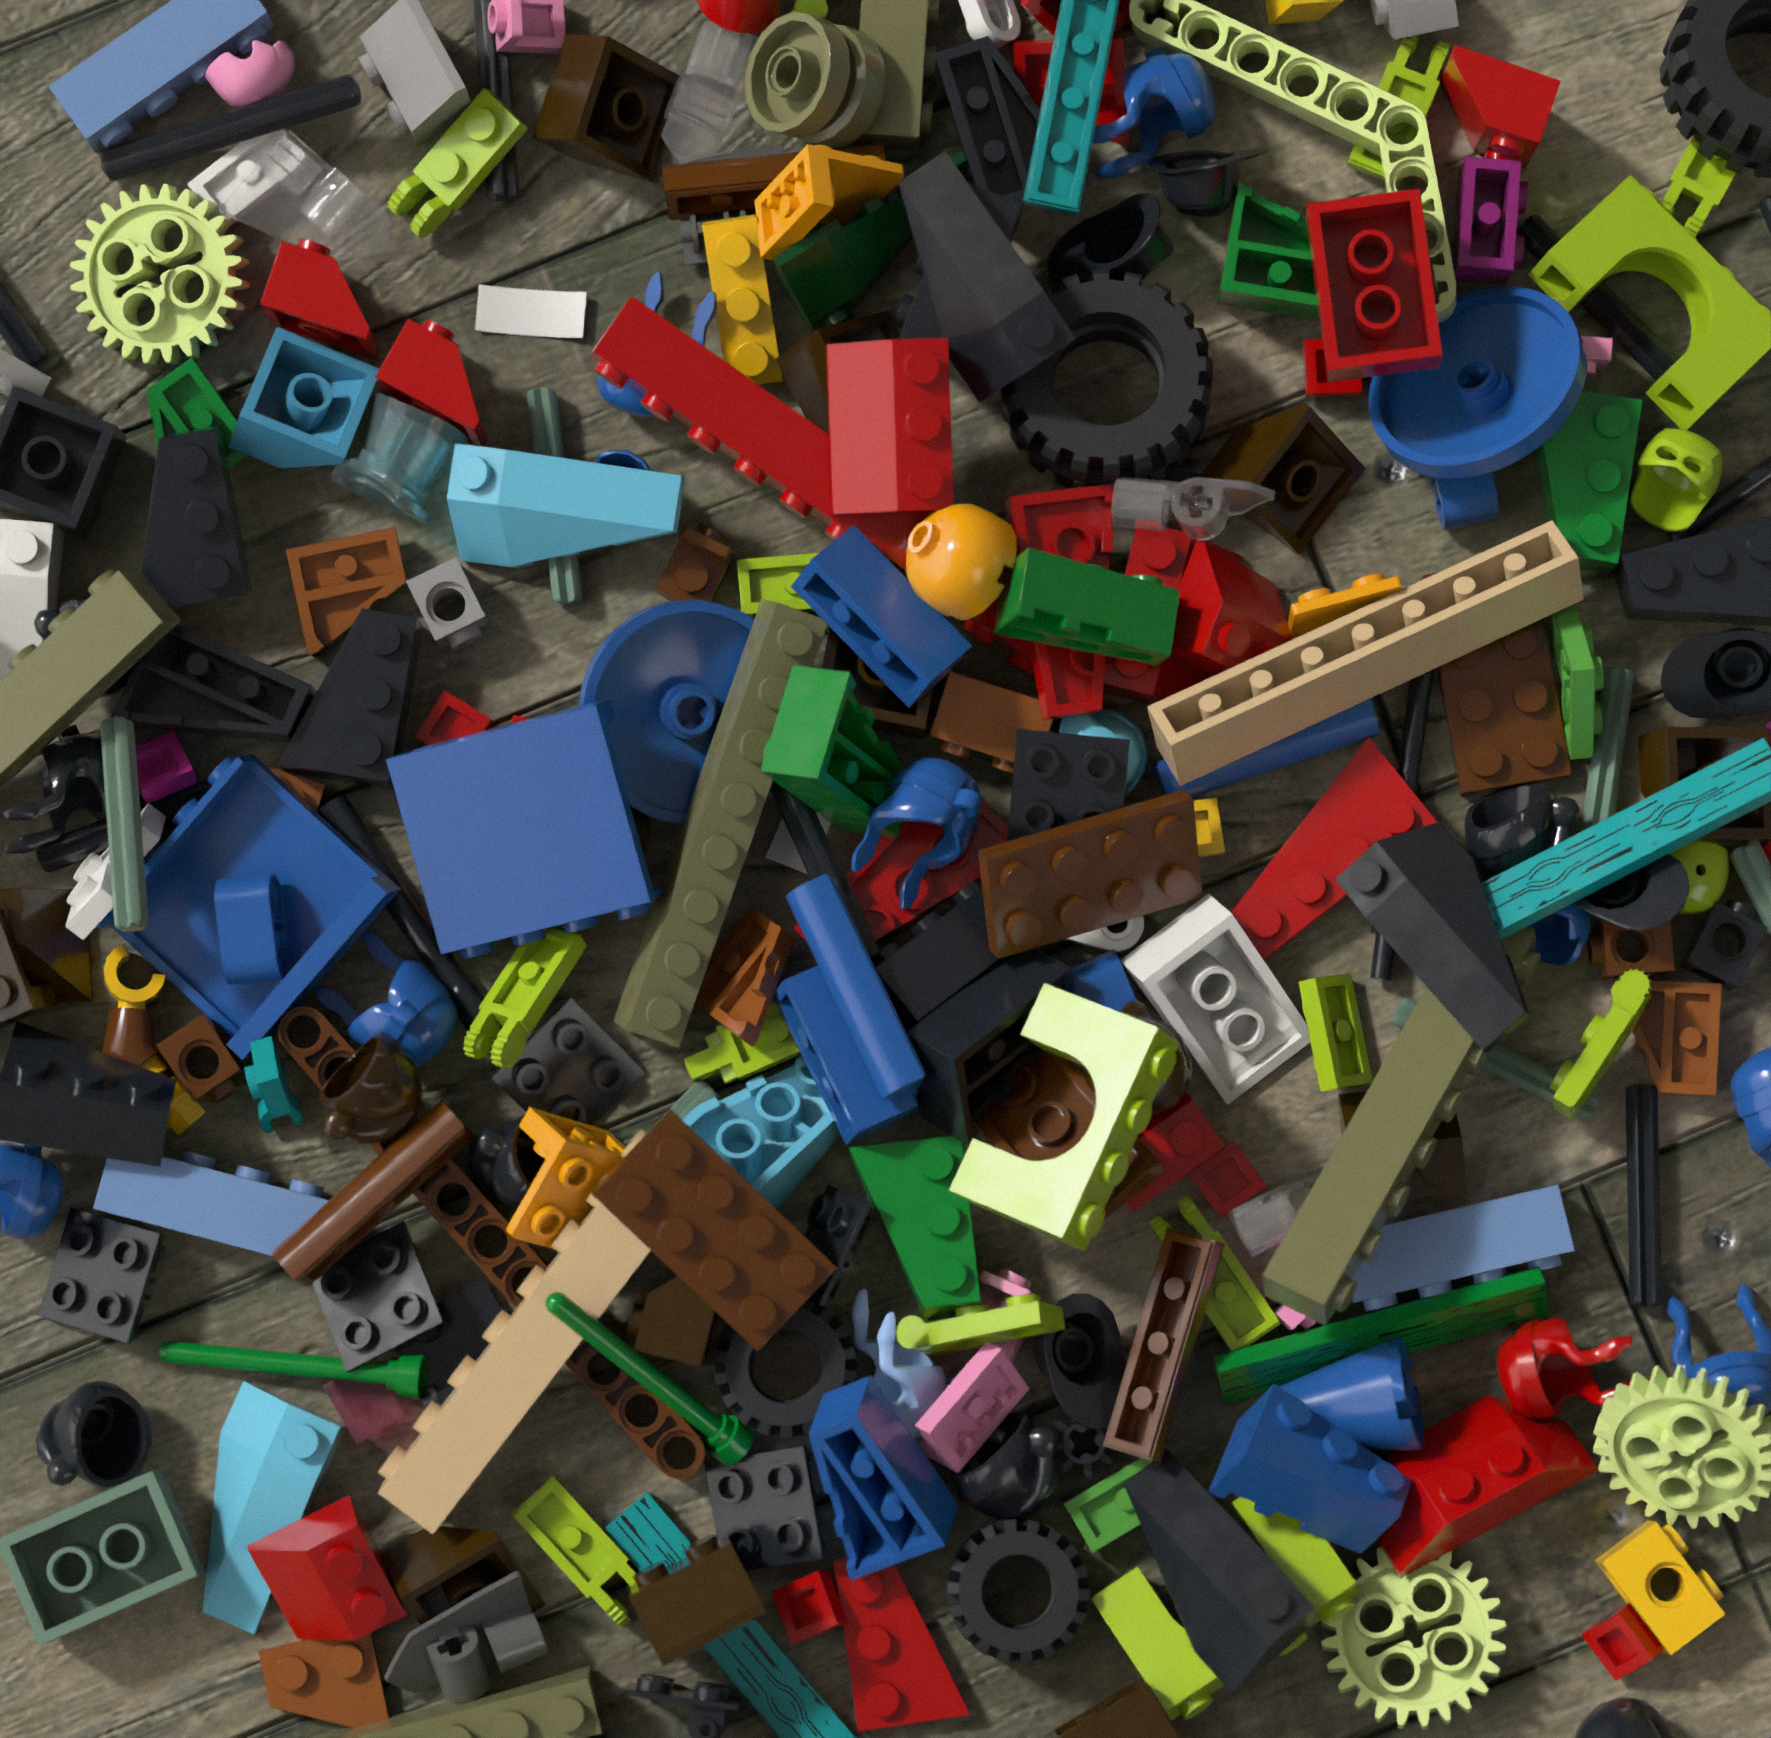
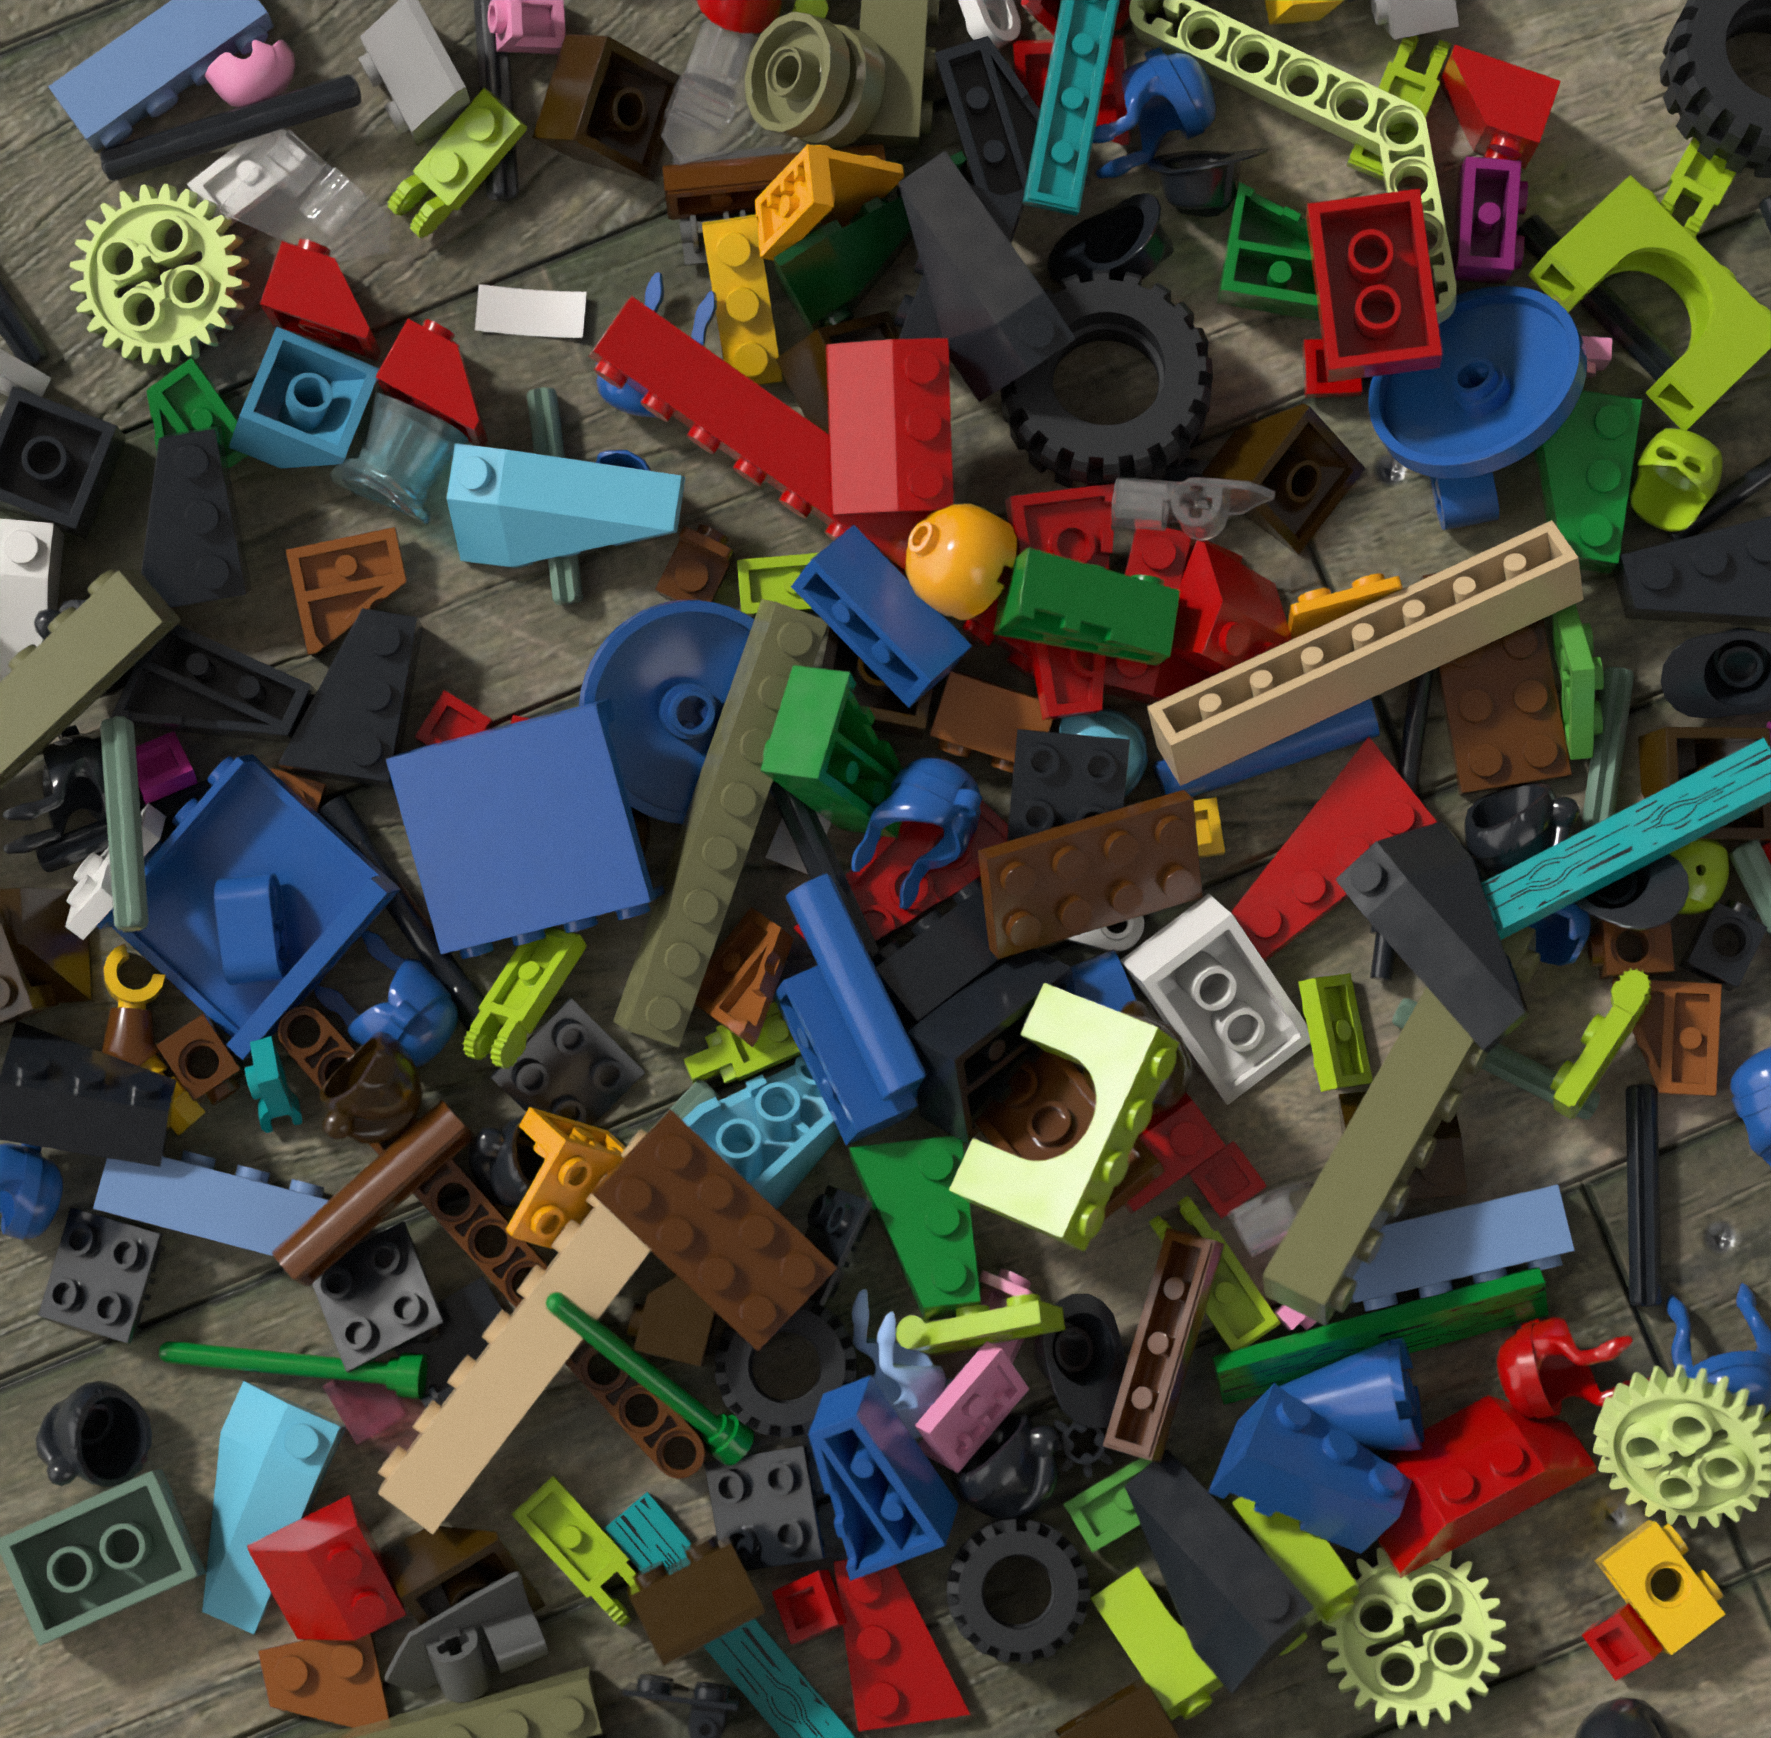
light grey brick [406,557,490,650] -> none

